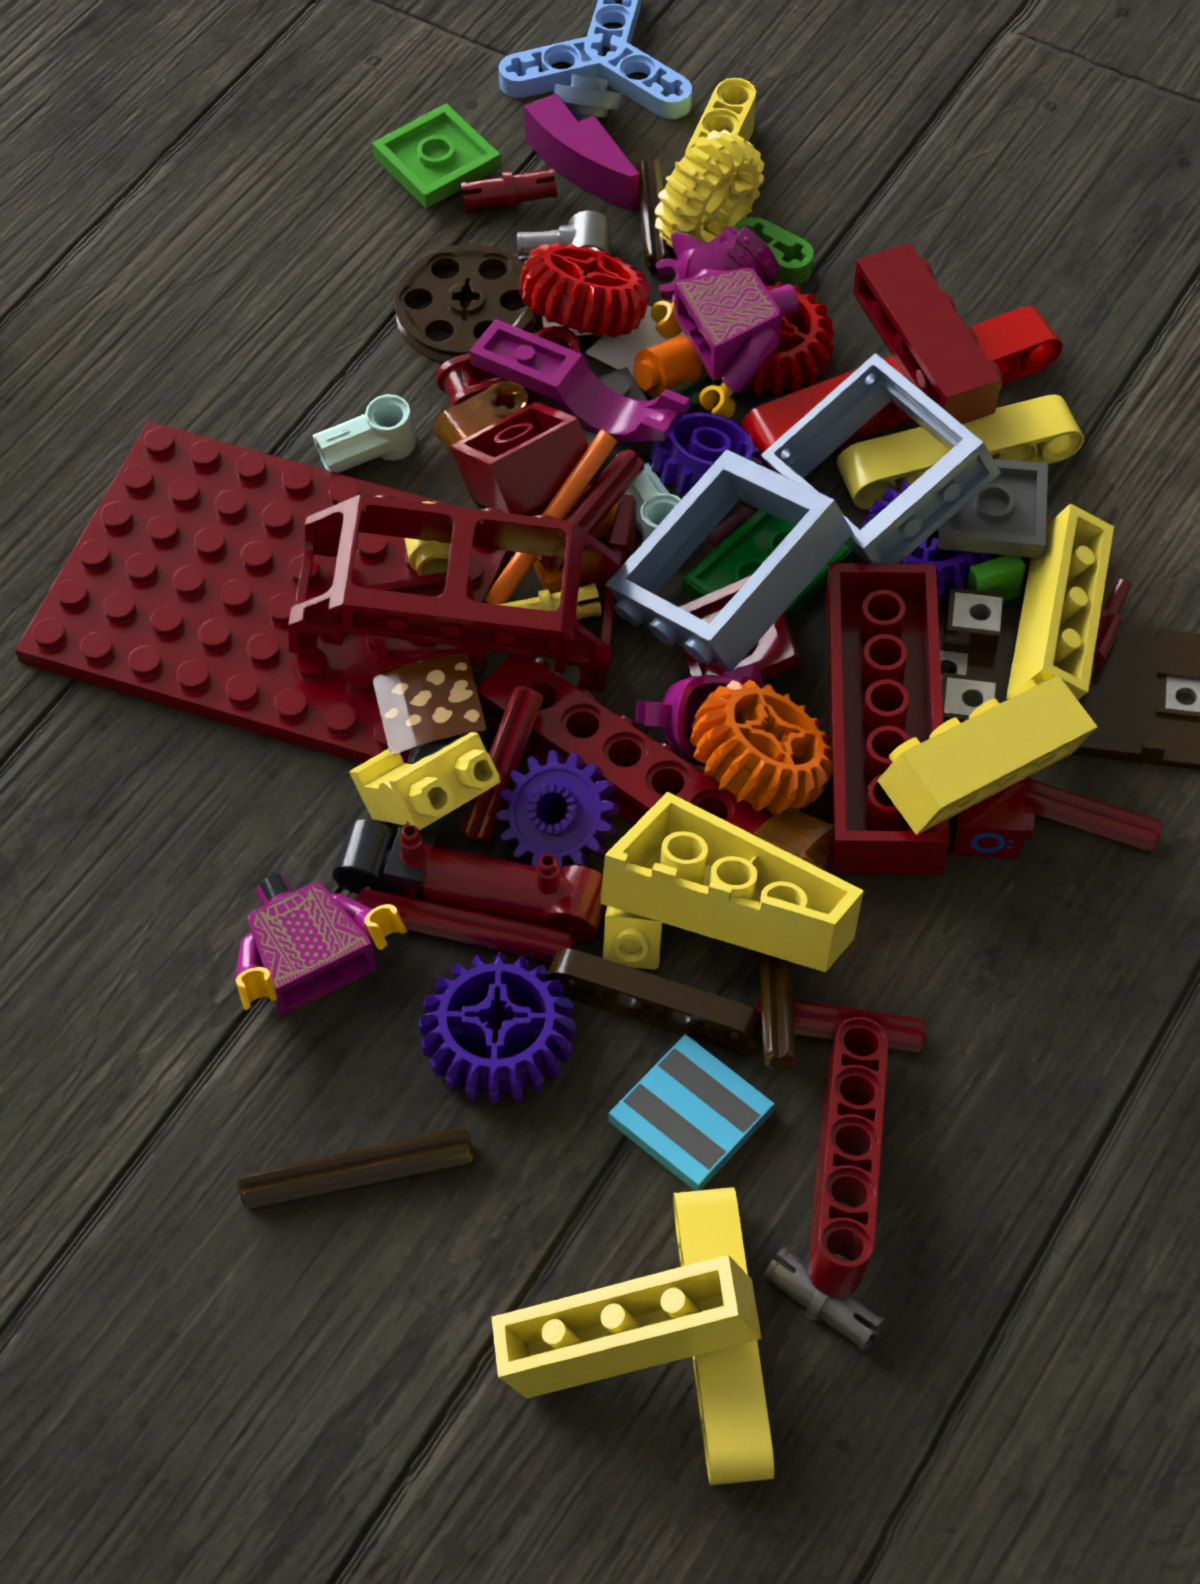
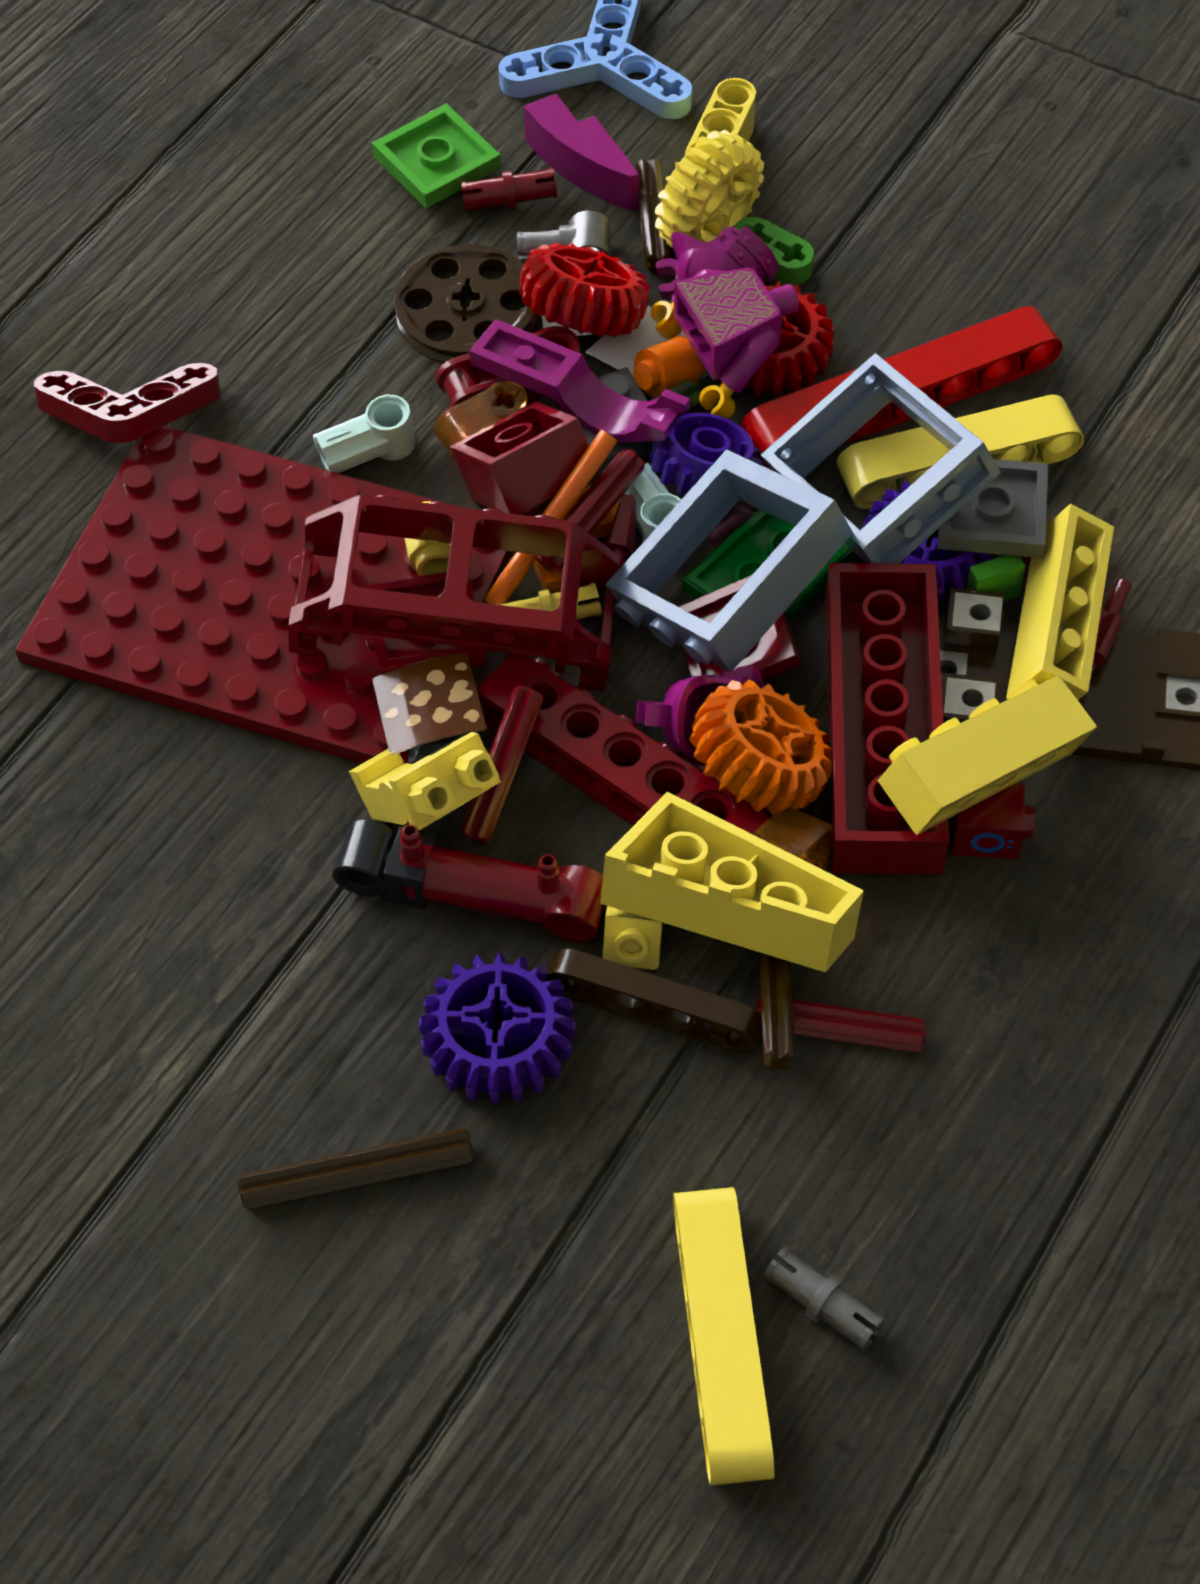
magenta torso [235,875,407,1017] -> none
dark red axle [357,887,574,962] -> none
light yellow brick [492,1255,762,1399] -> none
dark purple gear [496,750,621,869] -> none
sand blue plate [554,74,621,122] -> none
medium azure tile [609,1034,775,1191] -> none
dark red beam [808,1017,888,1297] -> none
dark red brick [853,243,1003,424] -> none
dark red axle [1017,778,1162,851] -> none
none -> dark red beam [33,363,221,443]

